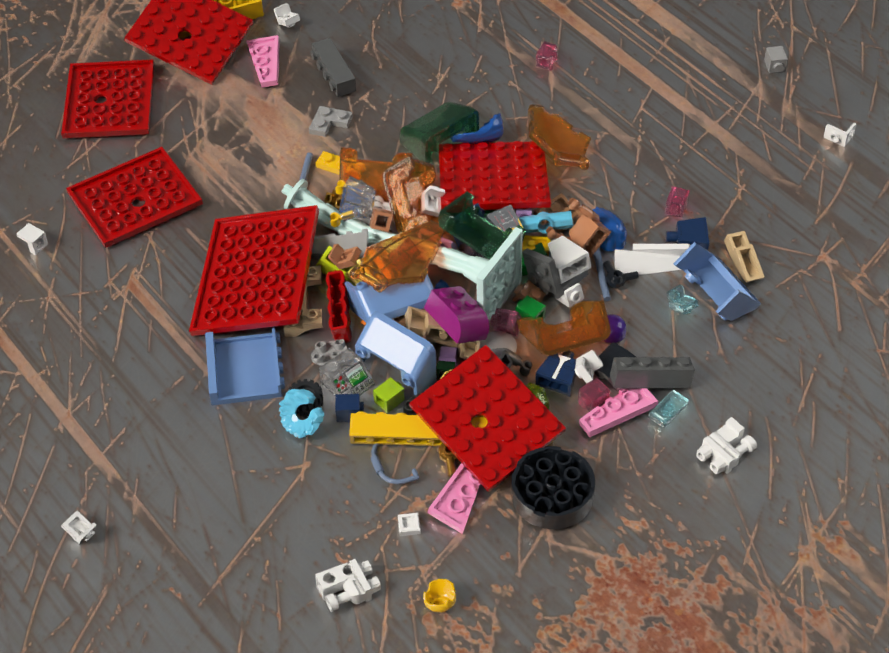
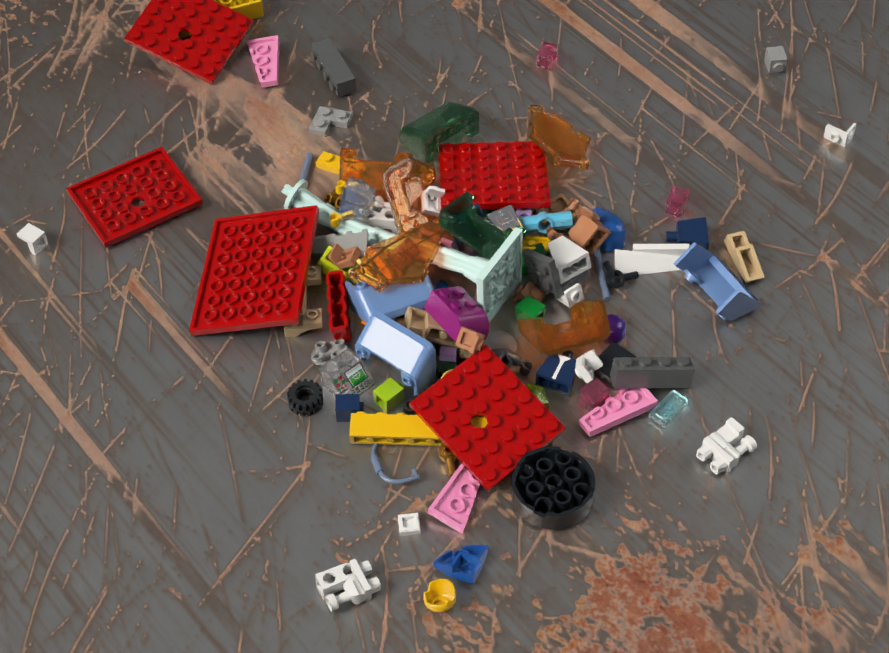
red plate [61,59,154,138] -> none
white bracket [61,510,97,544] -> none
medium blue panel [205,326,285,406] -> none
white bracket [274,3,300,27] -> none
medium azure piece [279,389,324,438] -> none
nougat brick [369,207,393,232] -> none
blue hair [450,113,504,144] -> none
clear pink brick [490,308,522,337] -> none
clear light blue bracket [666,285,699,314] -> none
none -> blue brick [433,545,489,584]
none -> nougat bracket [455,326,485,355]

